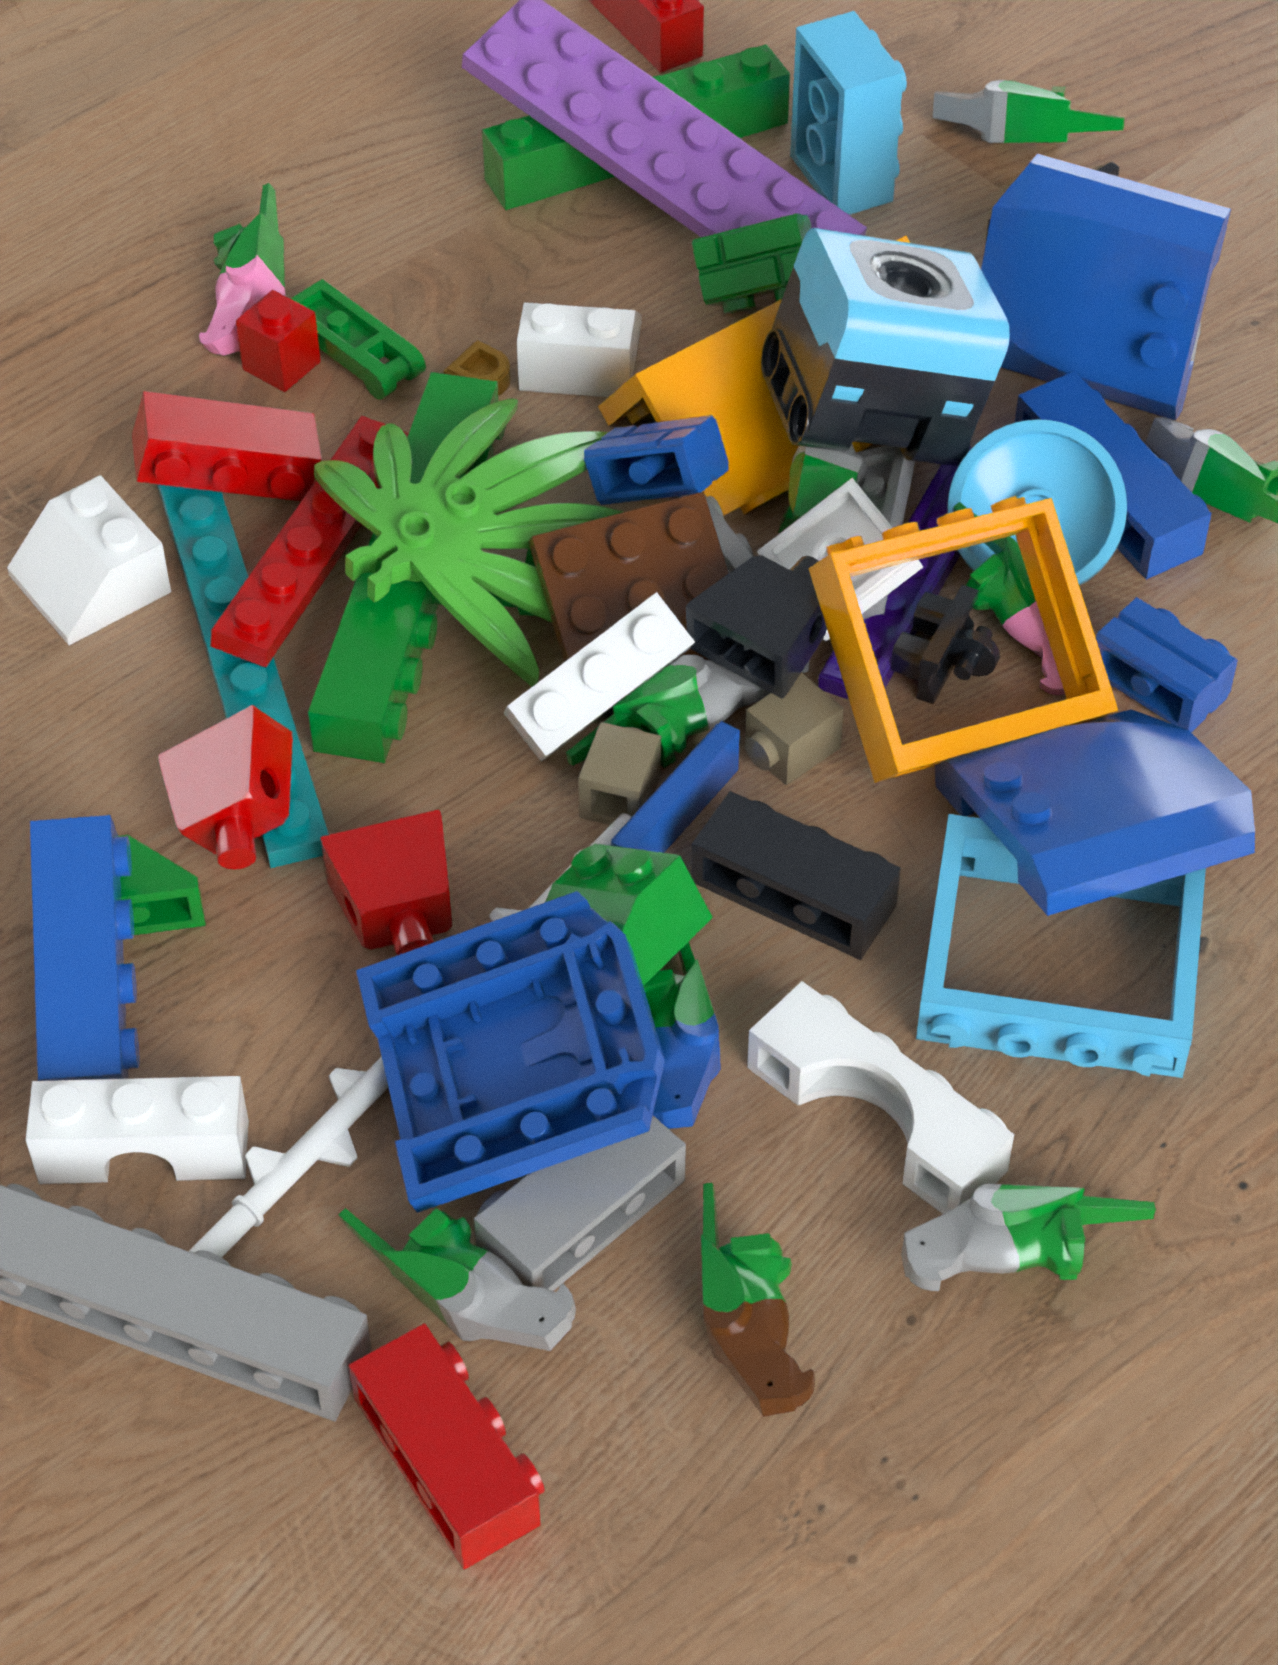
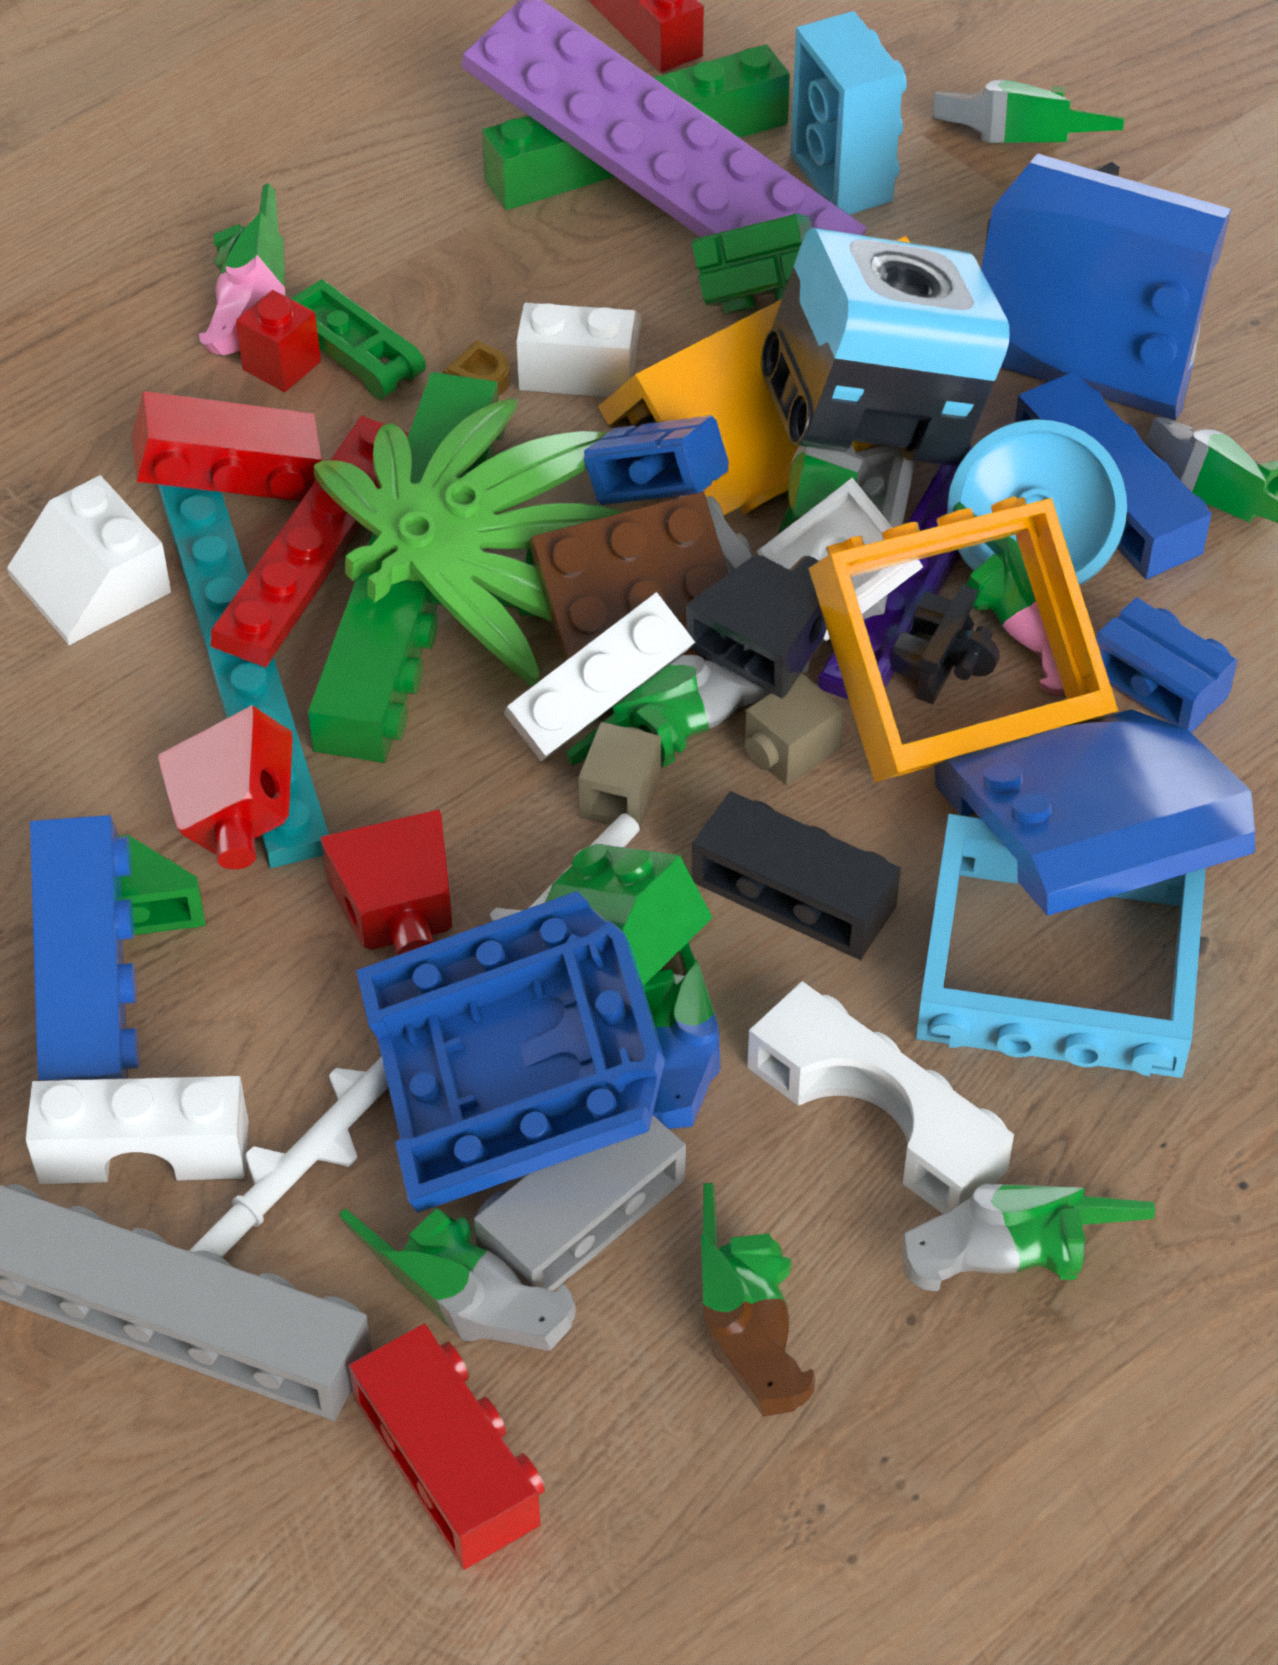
blue tile [611,721,740,853] -> none

